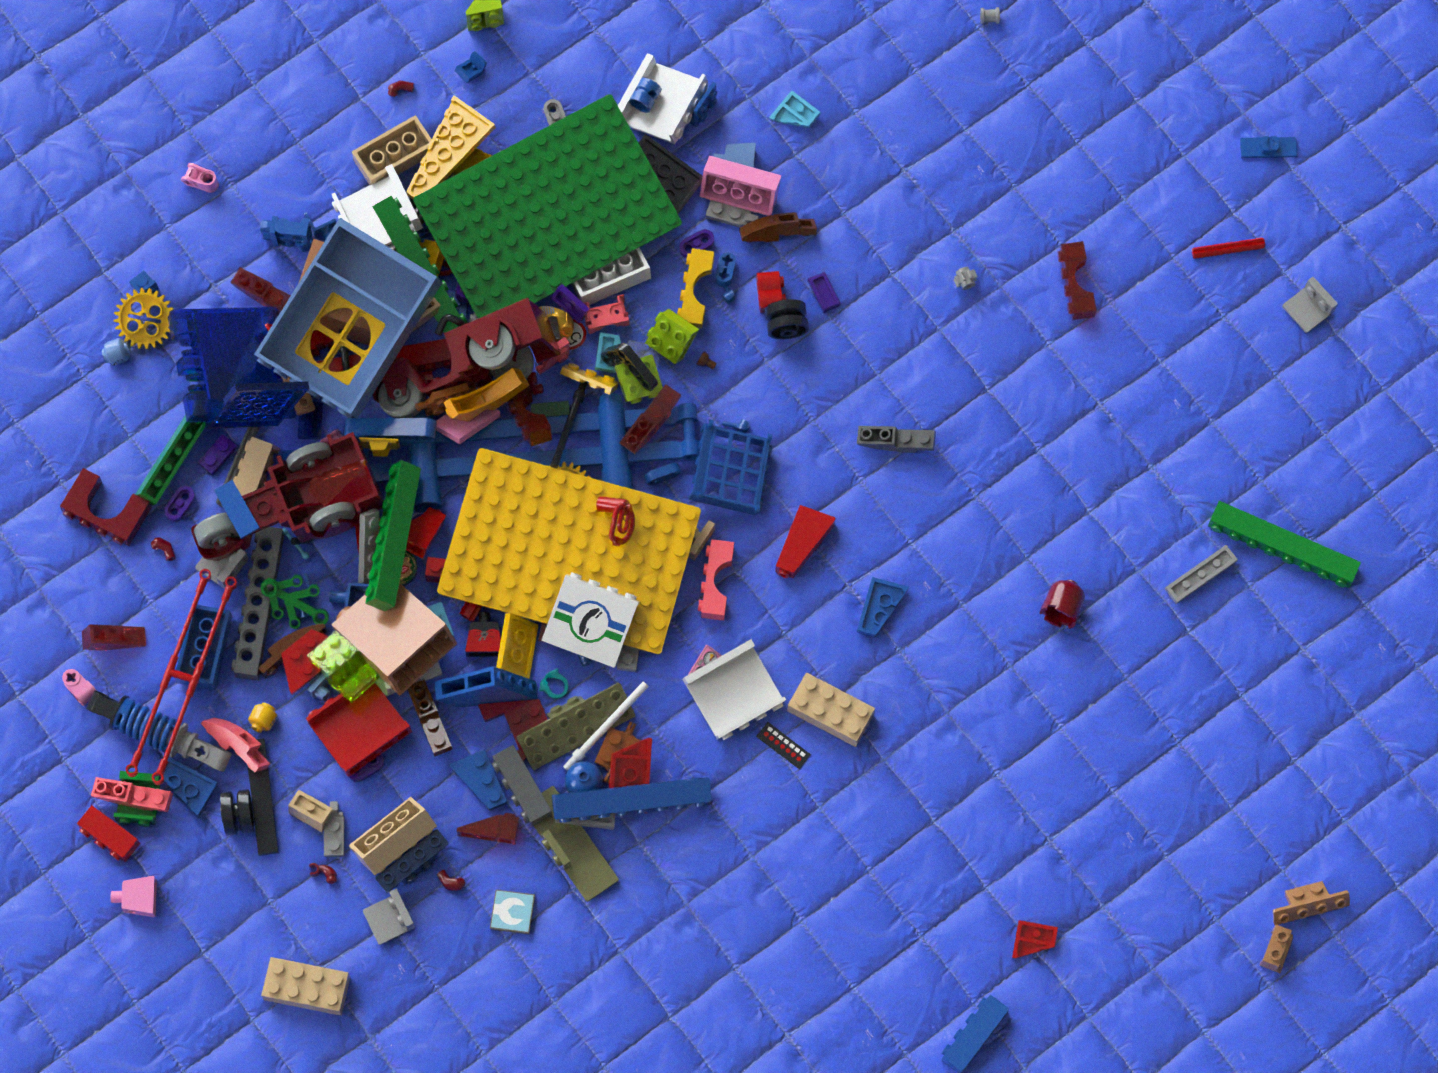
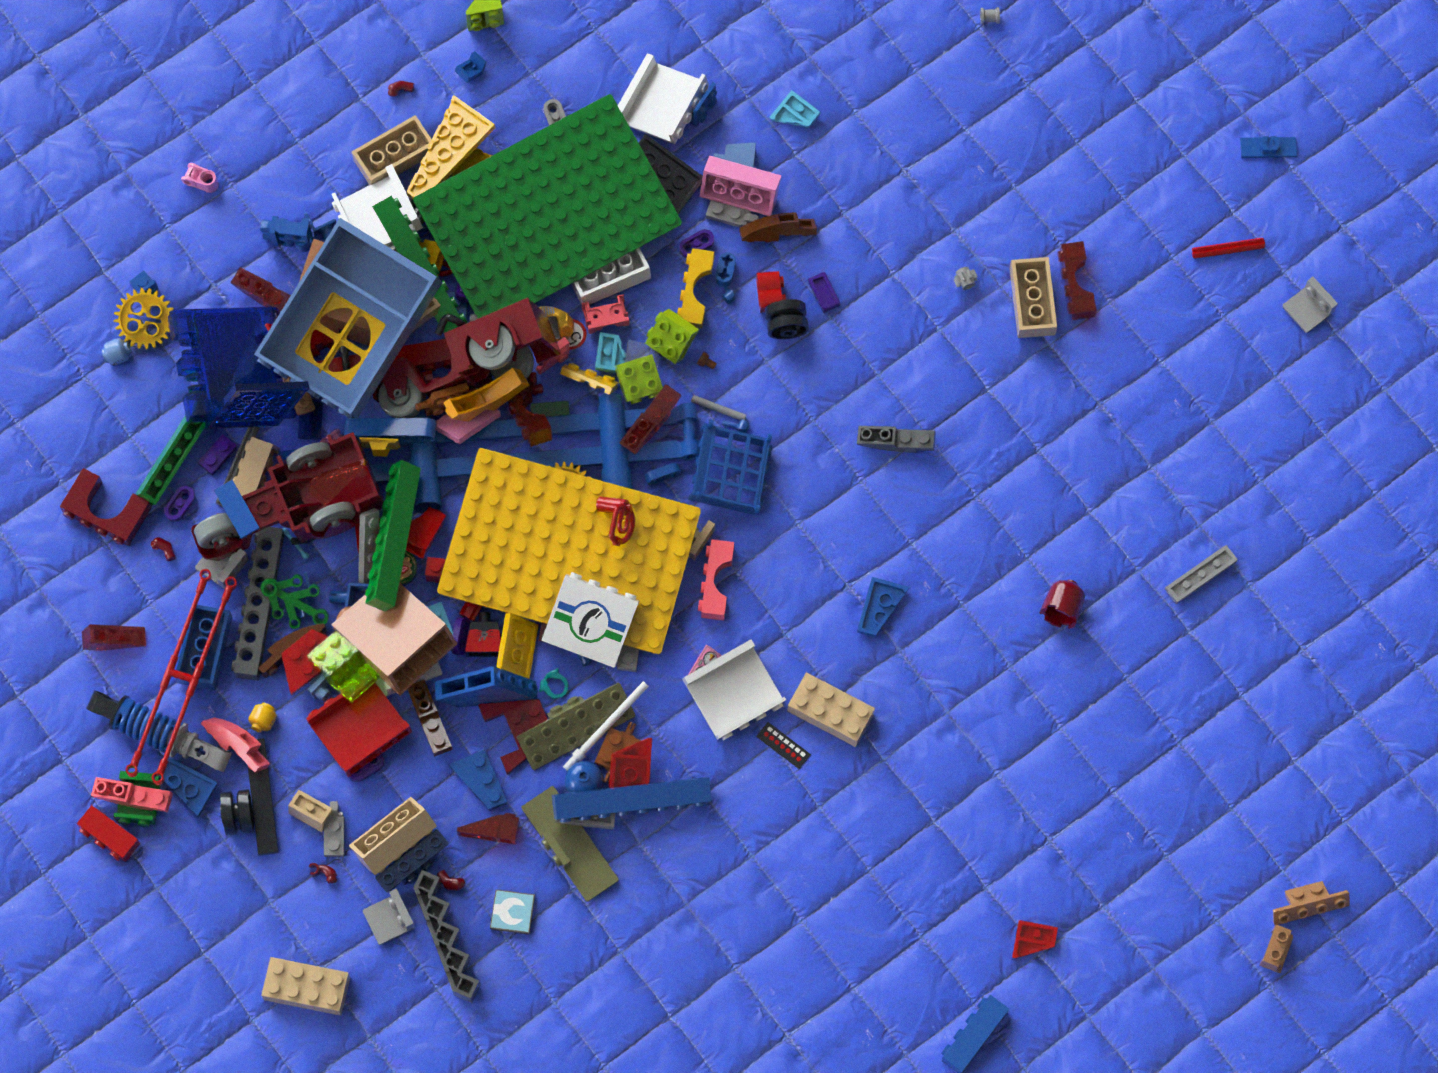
bright pink piece [62,669,97,706] -> none
bright pink torso [111,876,157,917] -> none
dark grey brick [492,745,552,827] -> none
black bar [550,381,587,469] -> none
dark purple plate [551,284,590,323] -> none
black beam [601,343,658,391] -> none
blue wheel [629,78,662,113] -> none
red slope [775,505,836,578] -> none
green brick [1208,501,1361,588] -> none
none -> dark grey brick [414,870,480,1003]
none -> dark purple plate [451,617,471,655]
none -> light grey bar [691,395,747,421]
none -> tan brick [1010,257,1057,338]

